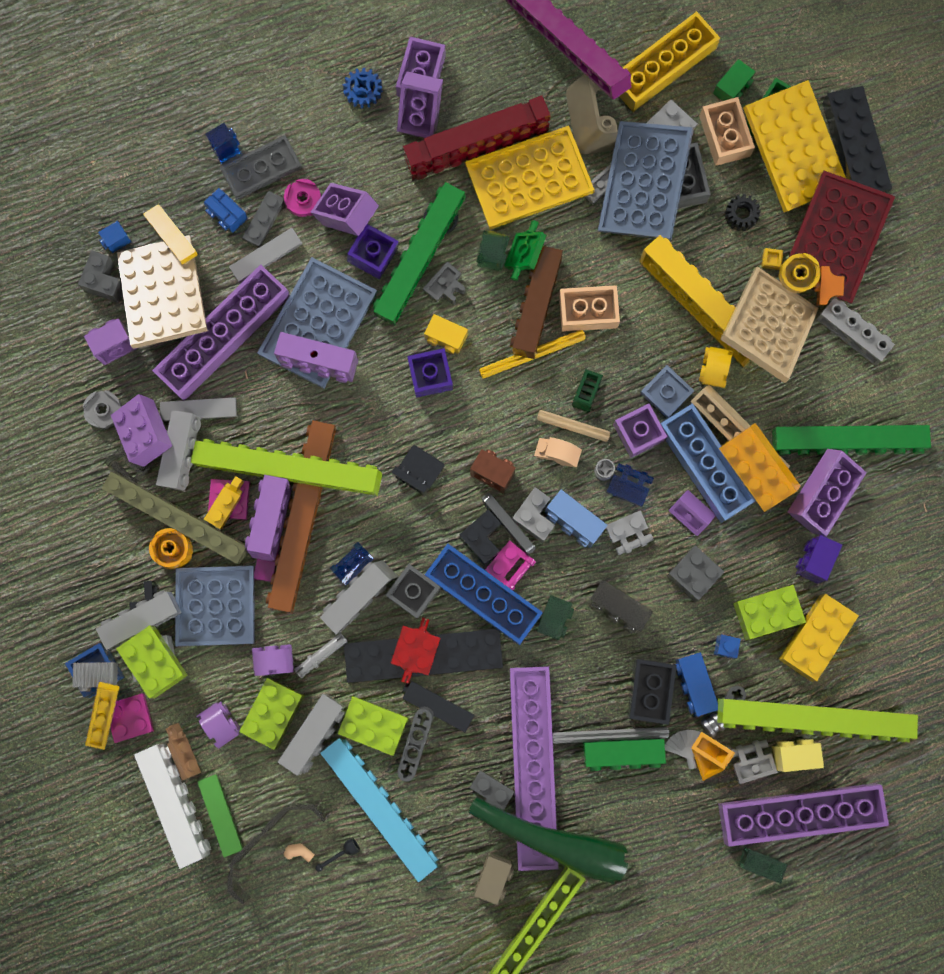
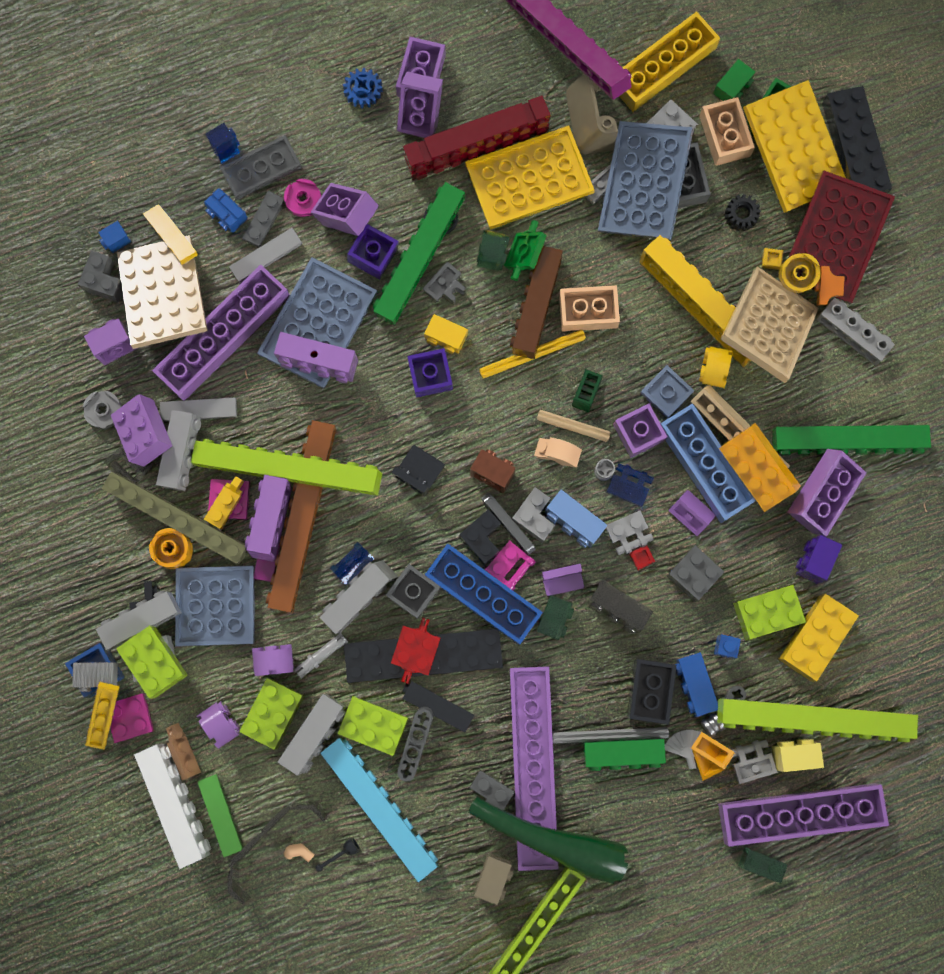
none -> medium lavender panel [542,564,584,596]
none -> red tile [629,545,655,571]

